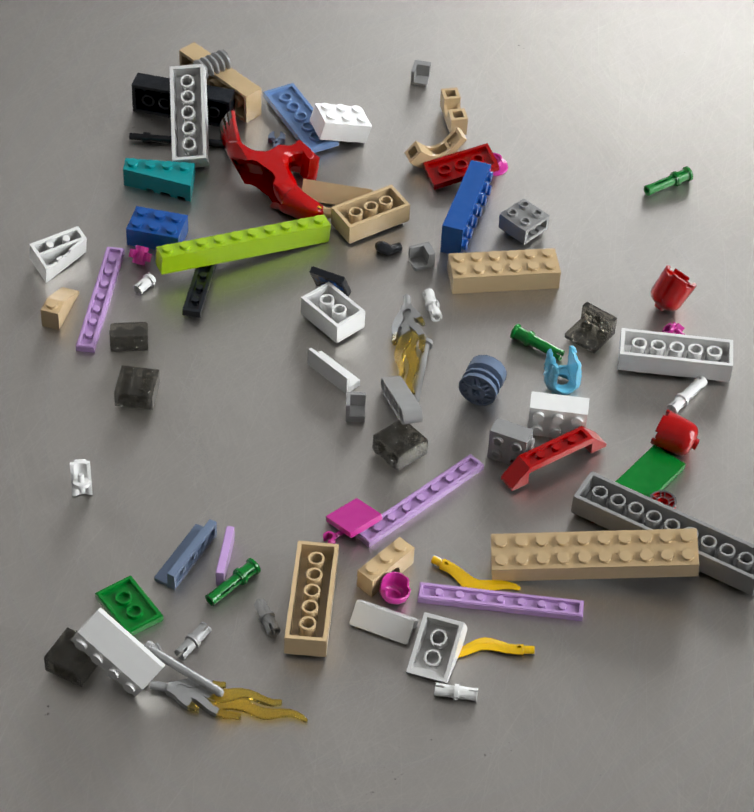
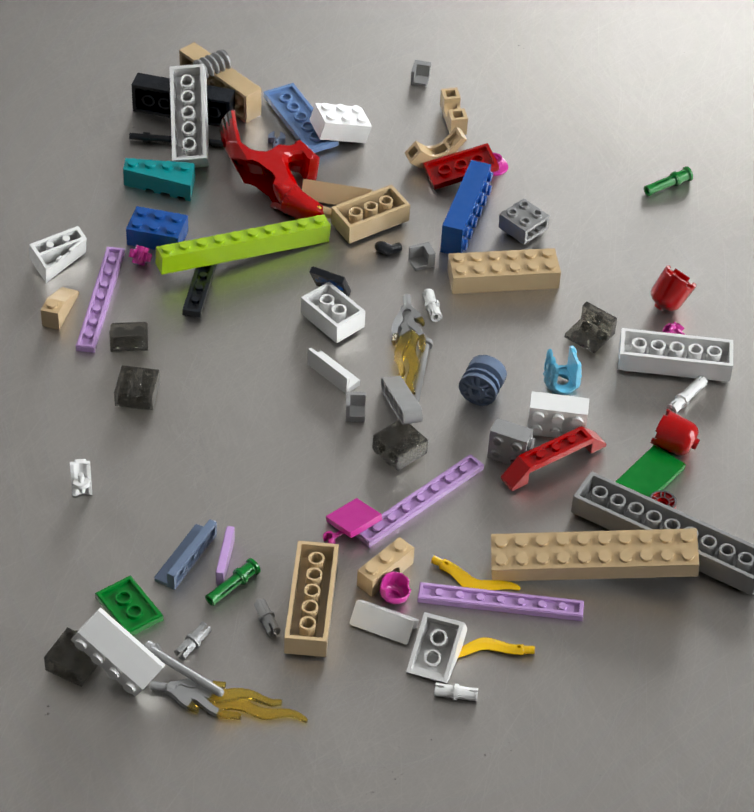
white pin [133,273,156,295] -> none
green pin [510,324,565,361] -> none

